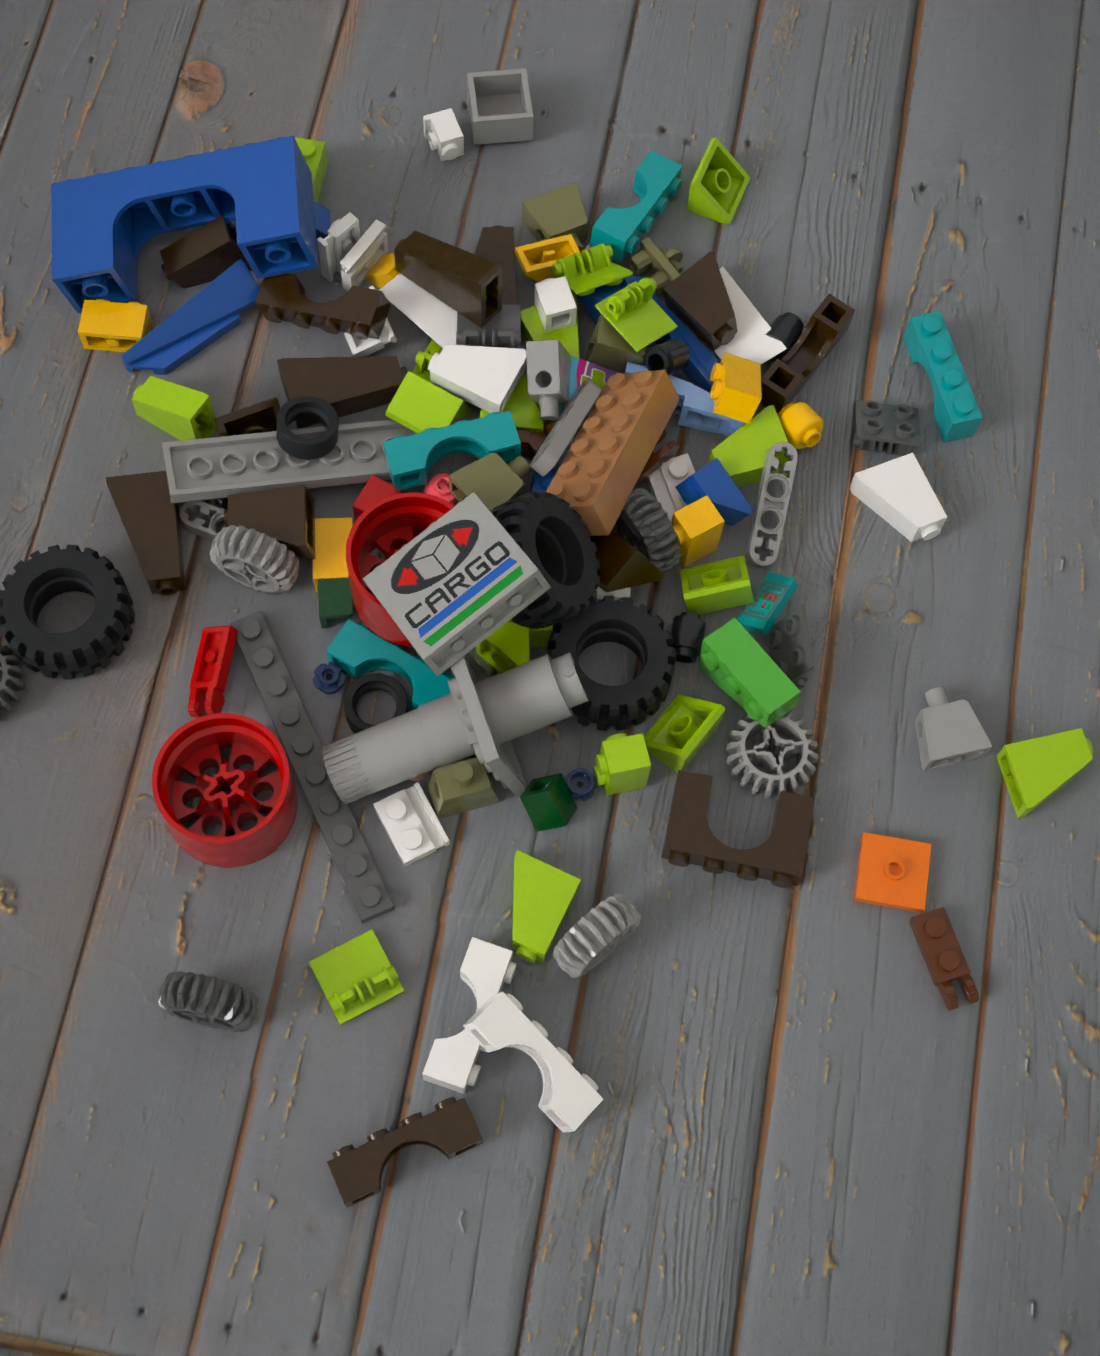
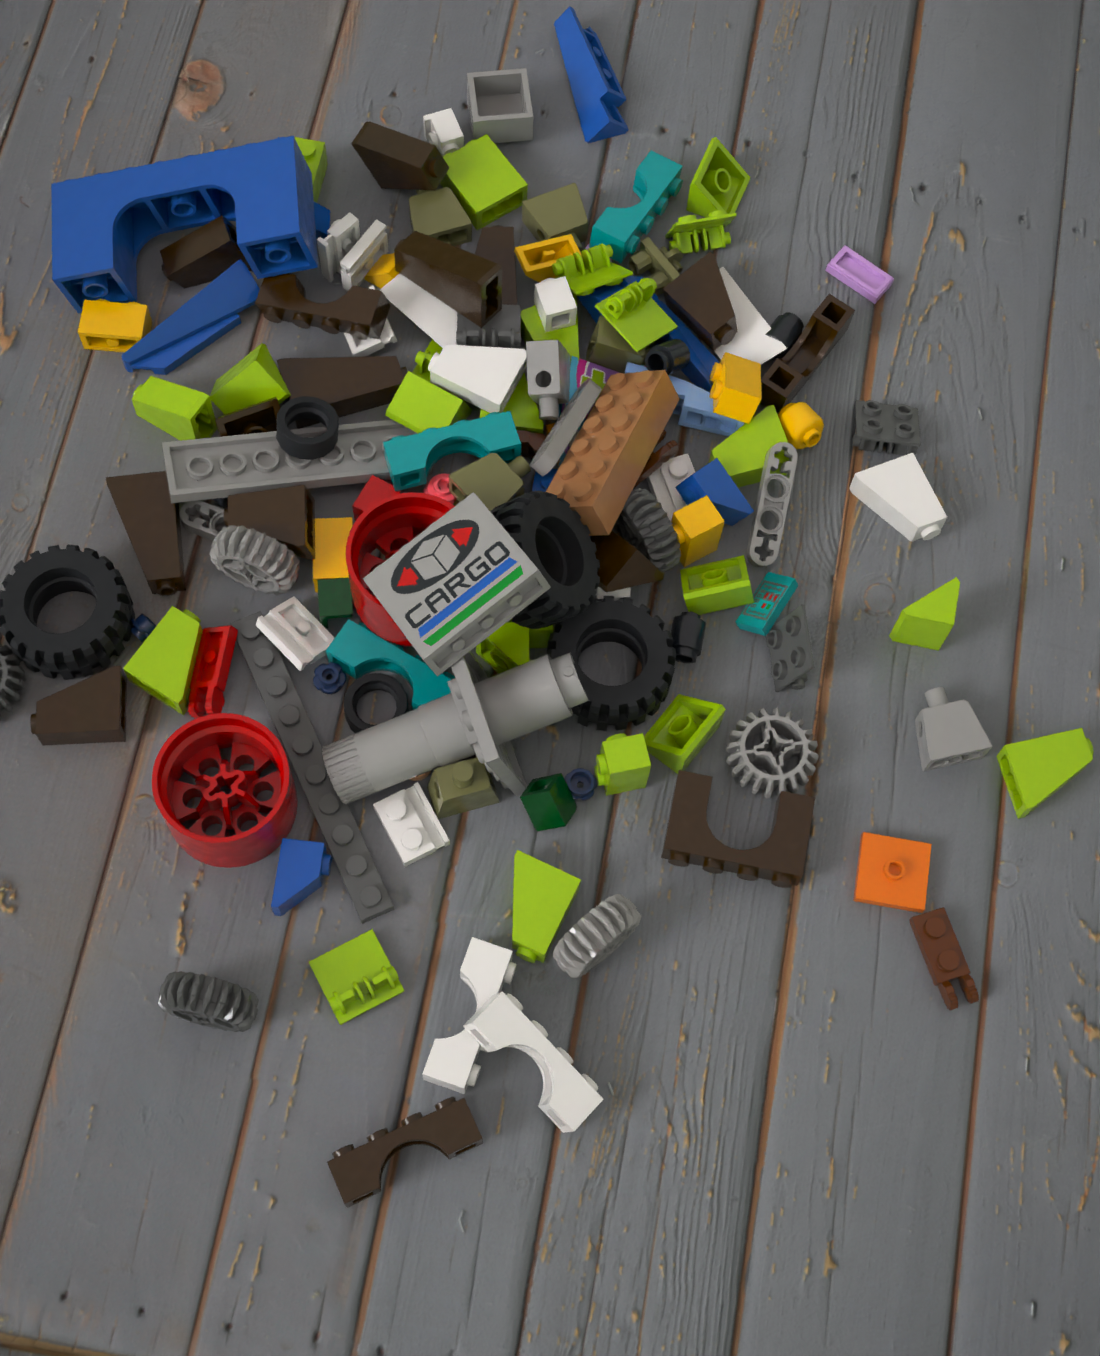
bright green wedge [698,617,801,728] -> none
teal arch [903,311,983,443] -> none
none -> dark brown slope [30,666,127,746]
none -> lime slope [123,606,203,716]
none -> dark blue plate [131,613,156,642]
none -> lime slope [210,343,291,415]
none -> white plate [256,596,335,671]
none -> blue slope [271,838,332,916]
none -> dark brown slope [351,122,449,191]
none -> olive torso [408,187,472,246]
none -> lime brick [440,134,528,230]
none -> blue wedge [554,6,629,143]
none -> lime hinge [665,210,737,254]
none -> lavender tile [825,245,894,304]
none -> lime slope [889,577,960,651]

